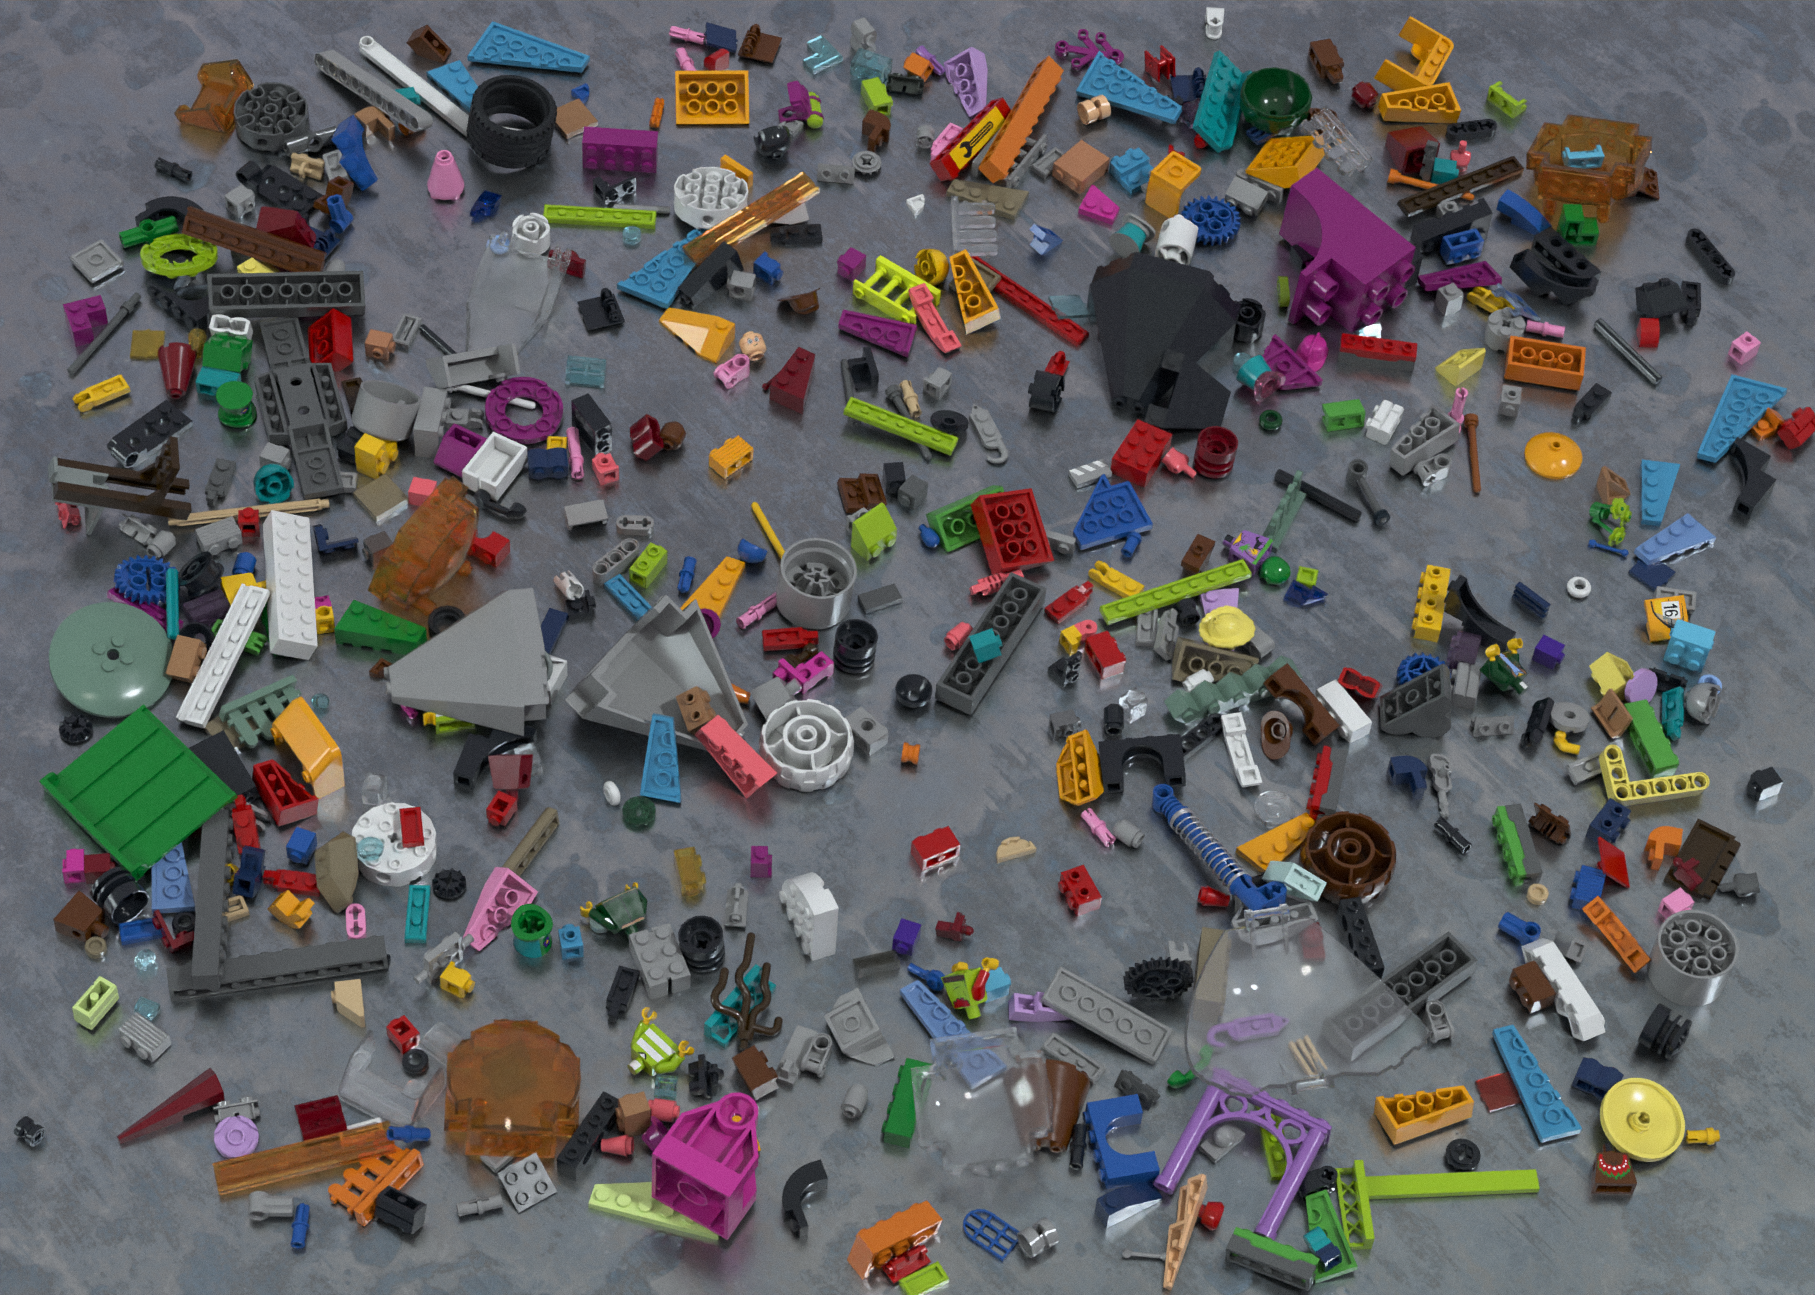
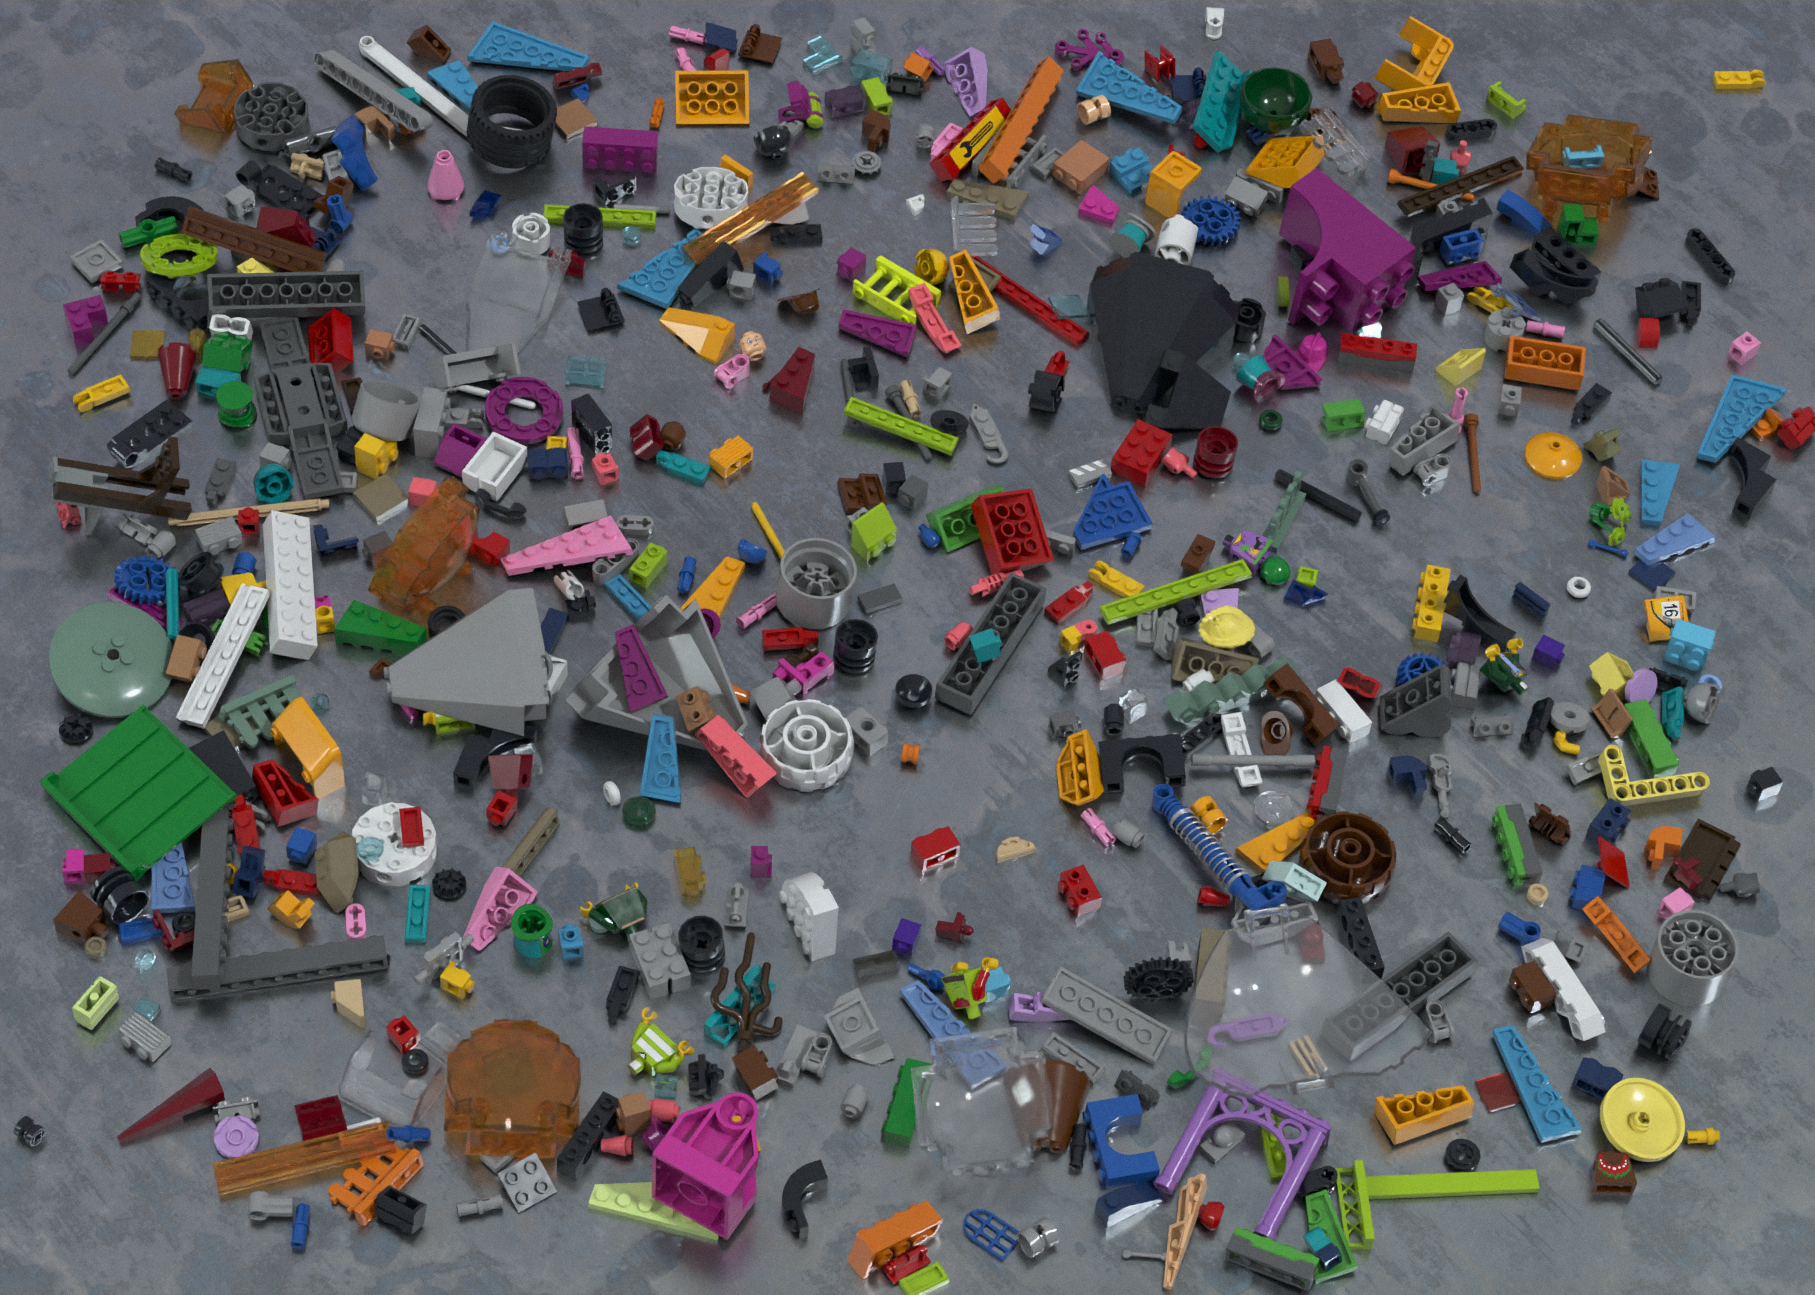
none -> red hinge [100,271,141,292]
none -> bright pink wing [500,516,633,576]
none -> dark red hinge [552,62,602,90]
none -> black wheel [563,203,603,254]
none -> magenta wing [615,624,668,714]
none -> teal hinge [656,450,711,485]
none -> clear purple brick [824,84,866,118]
none -> light orange wheel [1190,796,1228,835]
none -> light grey piece [1191,754,1315,767]
none -> olive brick [1583,428,1623,462]
none -> yellow hinge [1713,70,1766,89]

